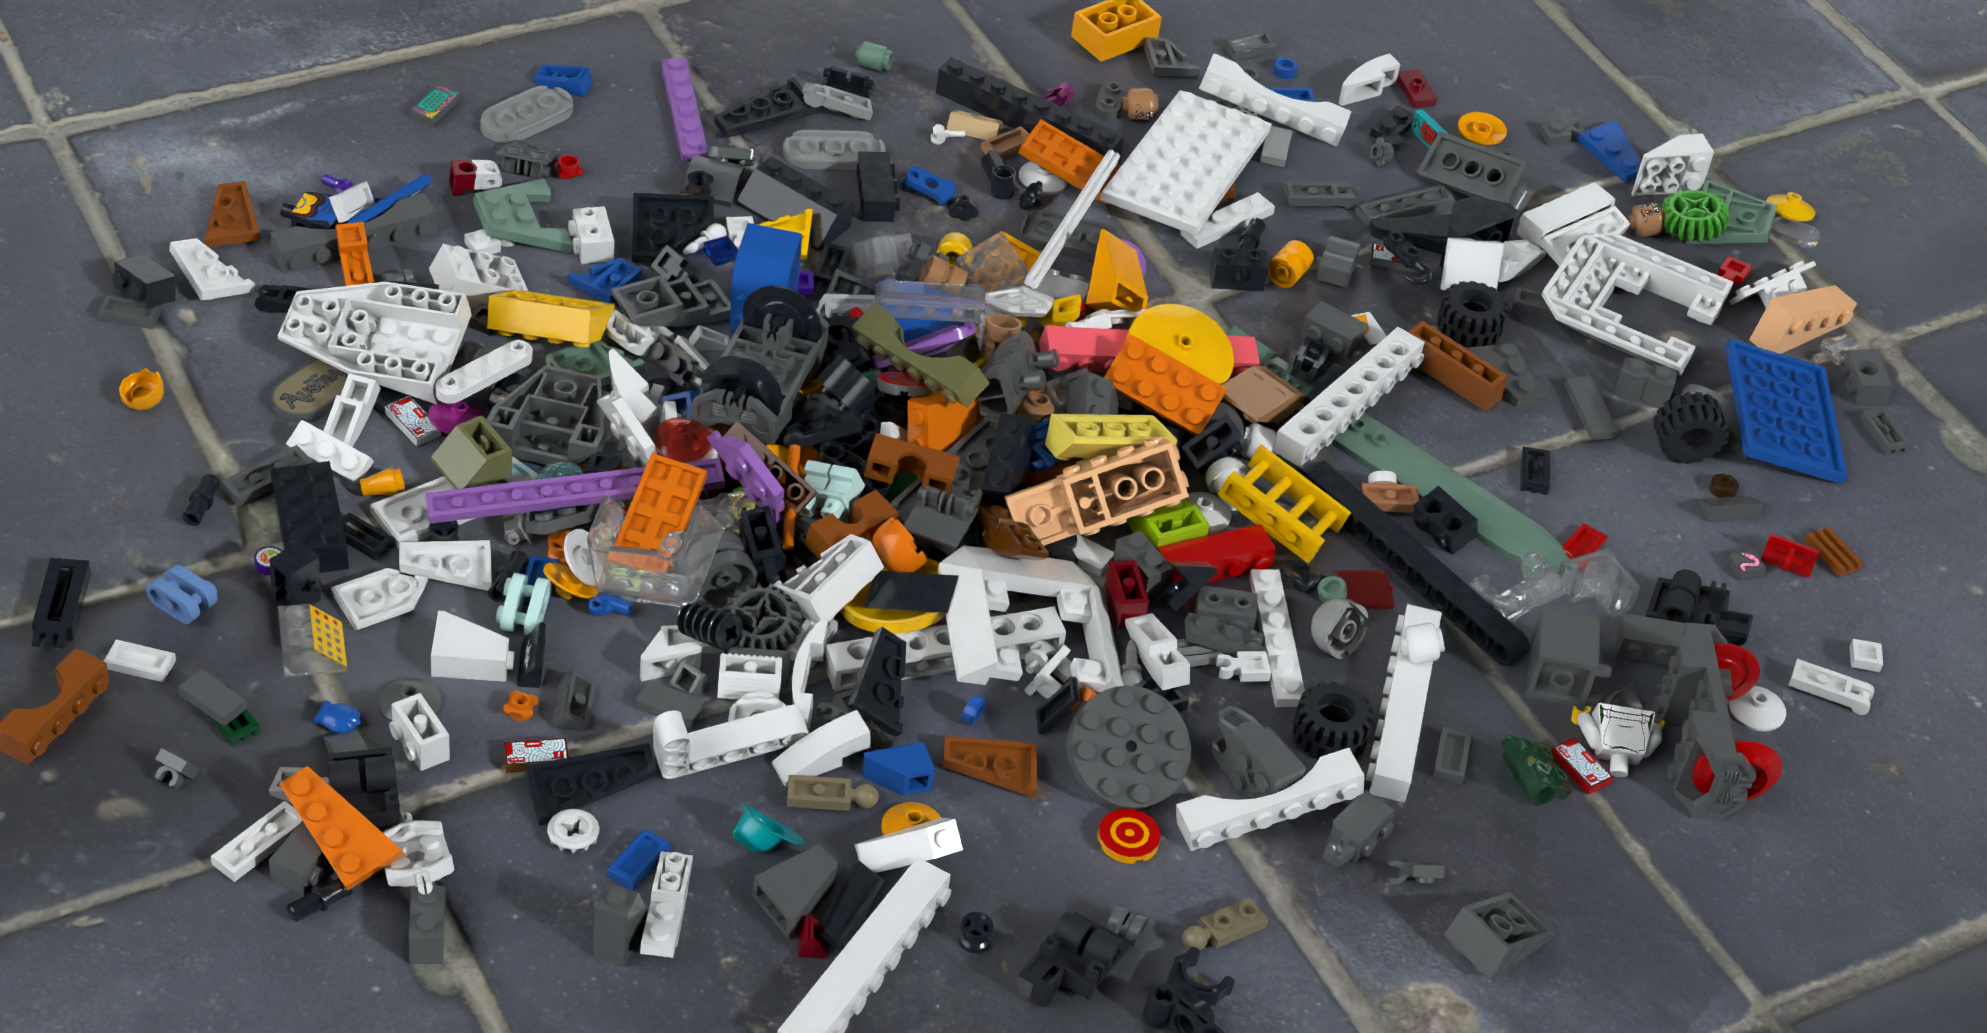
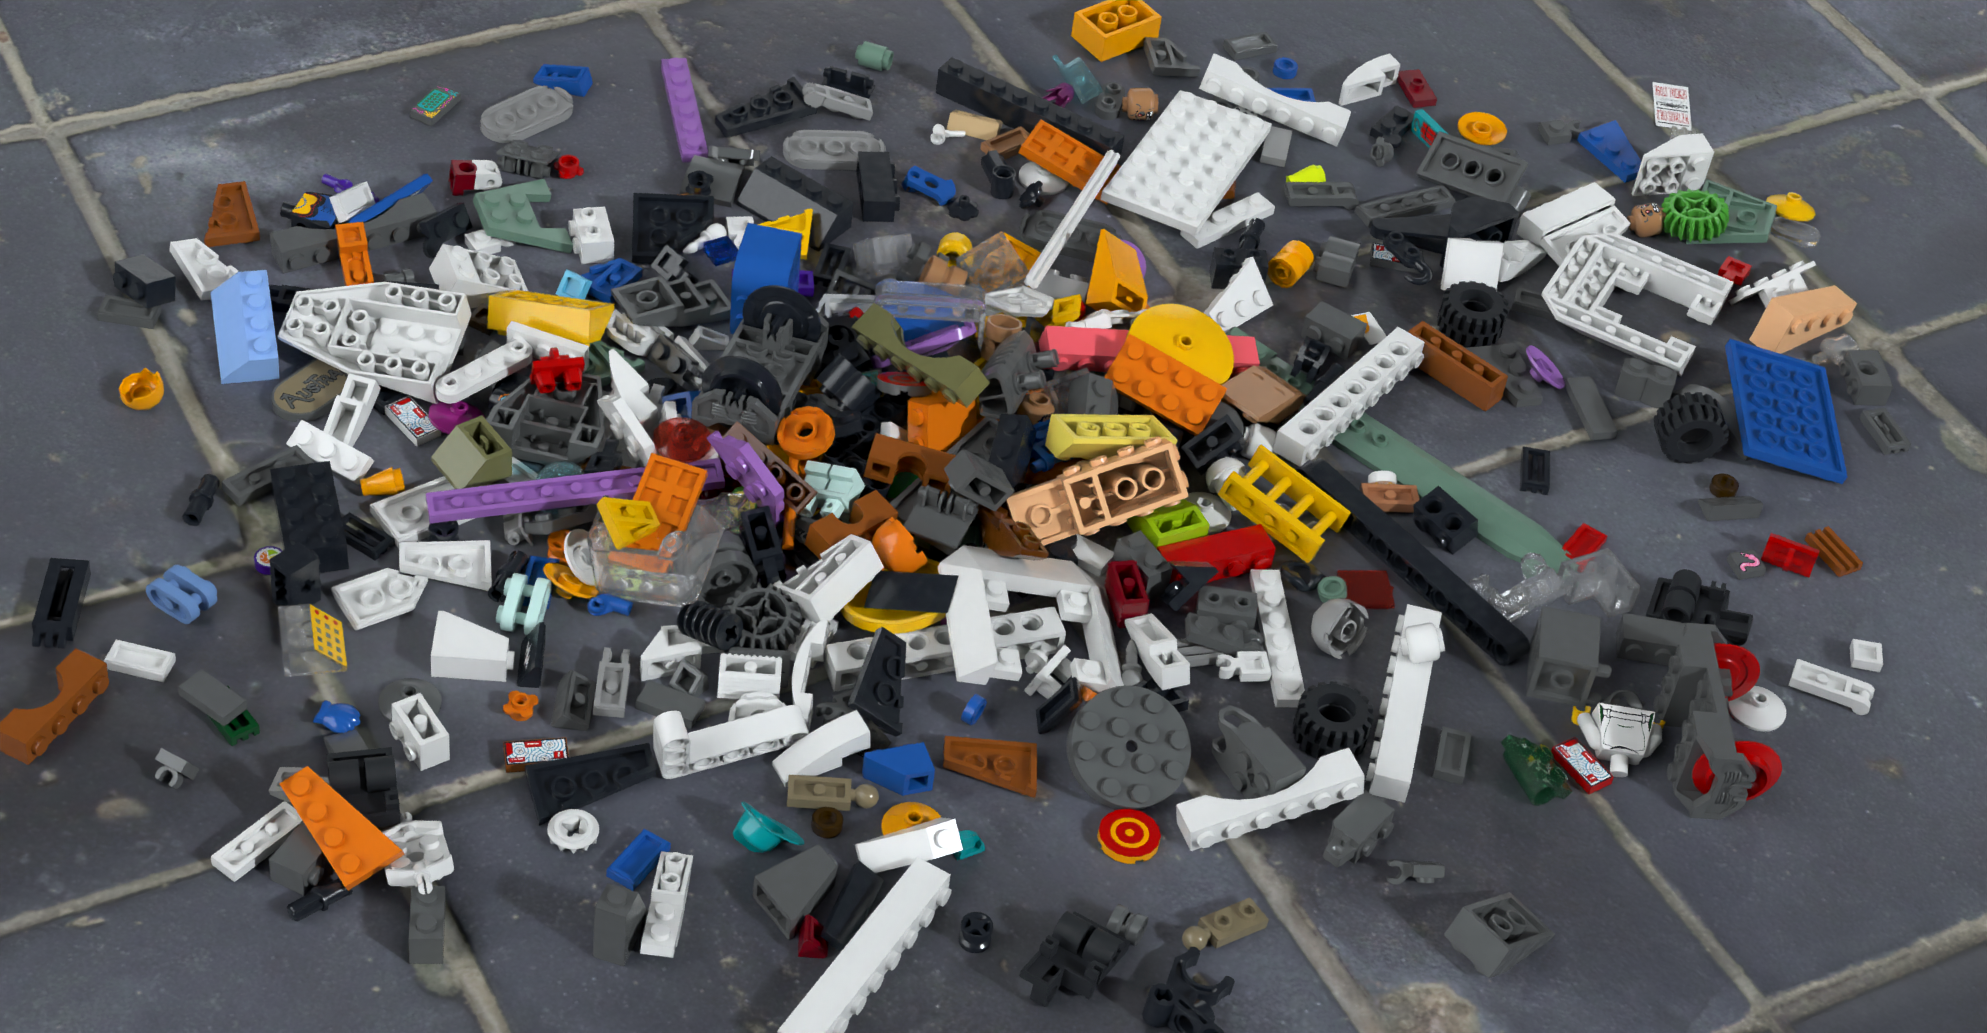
none -> light blue slope [211,270,279,384]
none -> black hinge [419,202,473,259]
none -> white plate [507,321,589,373]
none -> red hips [529,347,585,393]
none -> medium azure tile [555,269,593,299]
none -> light grey hinge [593,647,630,718]
none -> yellow wing [596,497,660,550]
none -> orange tile [776,406,835,460]
none -> dark brown tile [811,807,844,838]
none -> dark grey brick [944,449,1014,511]
none -> teal tile [953,830,985,861]
none -> clear light blue panel [1052,54,1103,104]
none -> white wing [1204,257,1273,333]
none -> neon yellow cone [1286,164,1326,182]
none -> medium lavender dish [1526,345,1565,389]
none -> white sticker [1652,82,1692,131]

